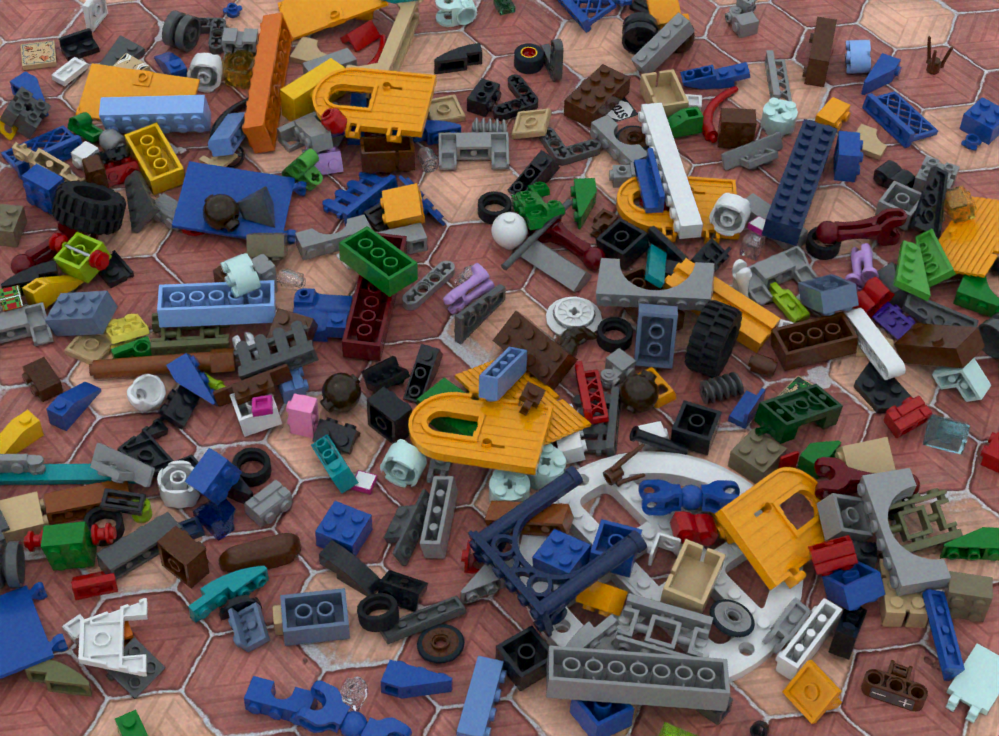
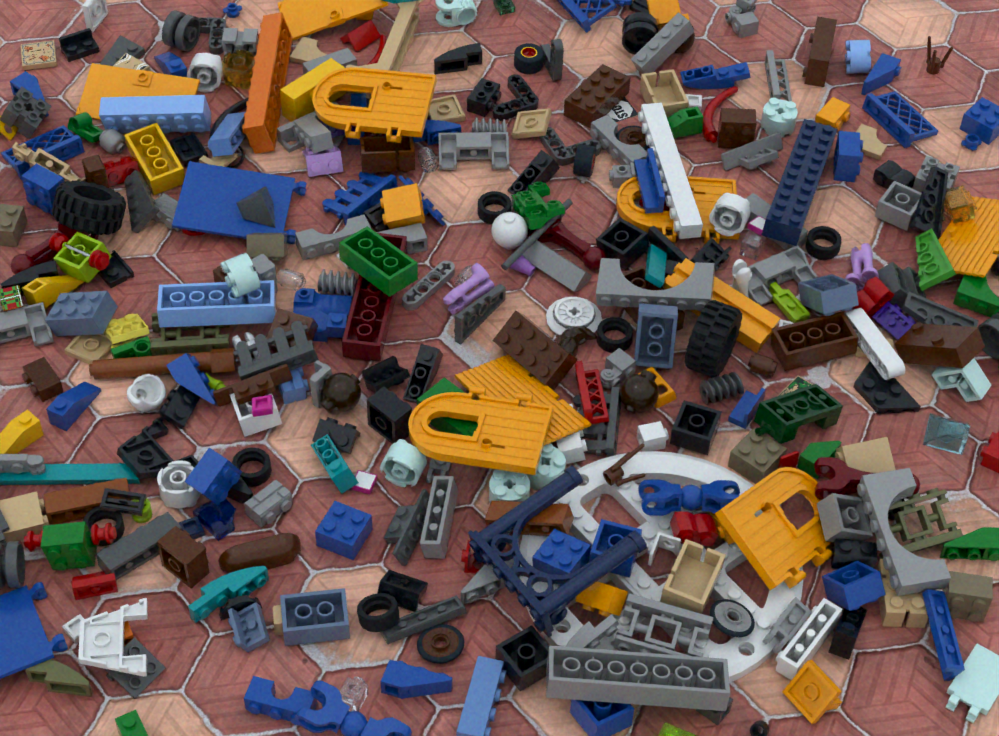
white plate [51,57,88,86] -> none
white brick [71,141,99,171] -> none
light grey bracket [90,443,155,487] -> none
black plate [94,145,131,164] -> none
dark brown brick [203,194,240,233] -> none
bright green beam [281,149,323,190] -> none
bright pink brick [286,393,319,438] -> none
black slope [319,540,381,596] -> none
red head [321,108,347,135] -> none
medium blue brick [479,347,527,402] -> none
reddish brown plate [519,381,546,416] -> none
green slope [570,178,597,229] -> none
reddish brown plate [590,208,618,238] -> none
black pin [629,426,689,455] -> none
red brick [808,535,858,576] -> none
dark red piece [815,208,908,246] -> none
reddish brown beam [861,660,928,712] -> none
red brick [883,396,932,438] -> none
bright green wing [893,240,931,301] -> none
none -> black plate [170,132,208,166]
none -> light grey bracket [309,360,332,408]
none -> light grey piece [318,269,358,297]
none -> medium lavender cone [510,255,536,276]
none -> black wheel [573,144,596,177]

